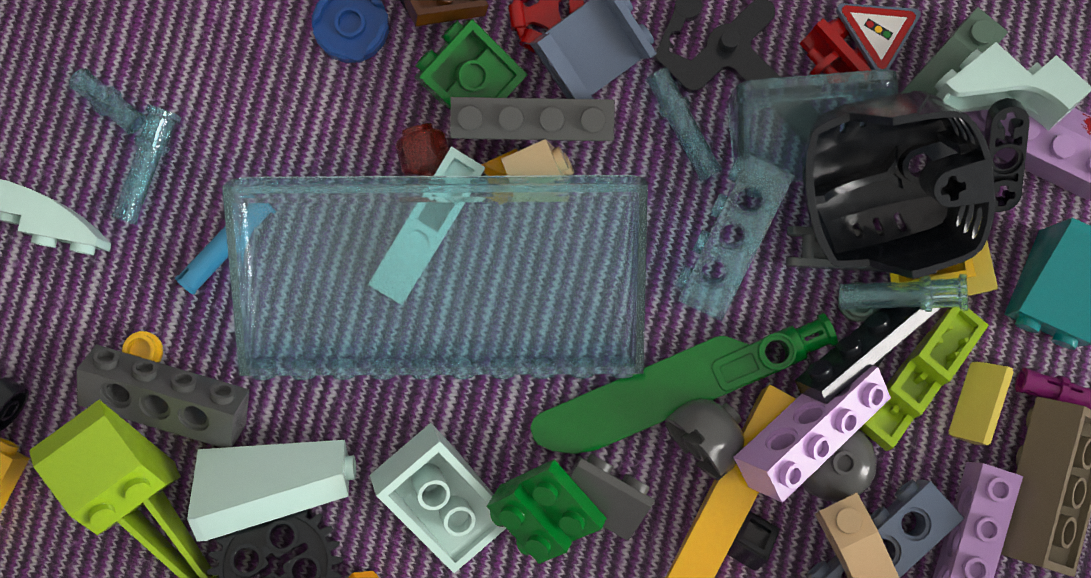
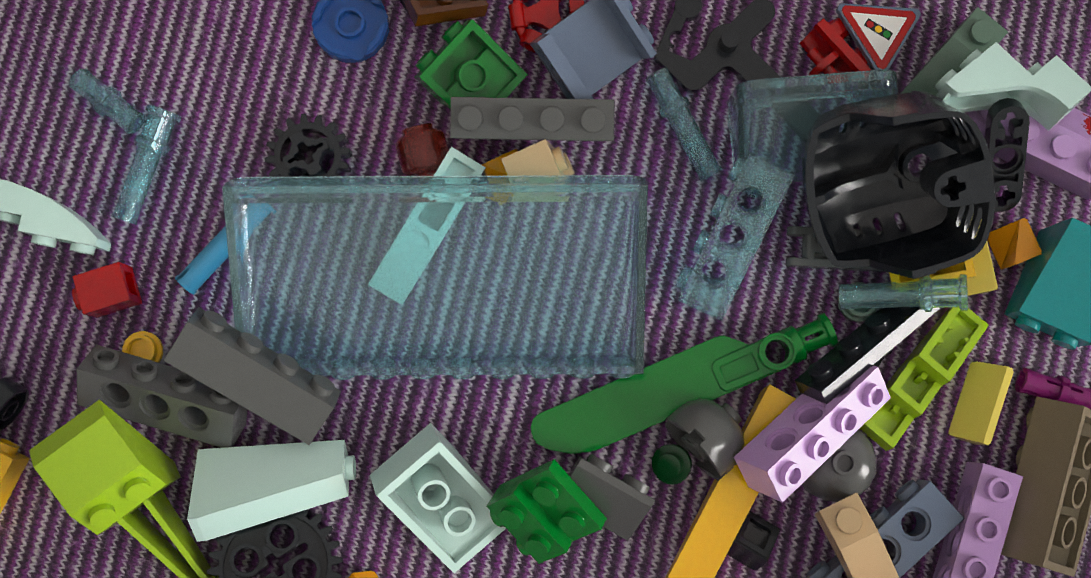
none -> red brick [72,262,143,318]
none -> dark grey brick [163,307,341,445]
none -> black gear [265,114,353,200]
none -> dark green plate [652,444,692,485]
none -> light orange slope [987,218,1042,270]

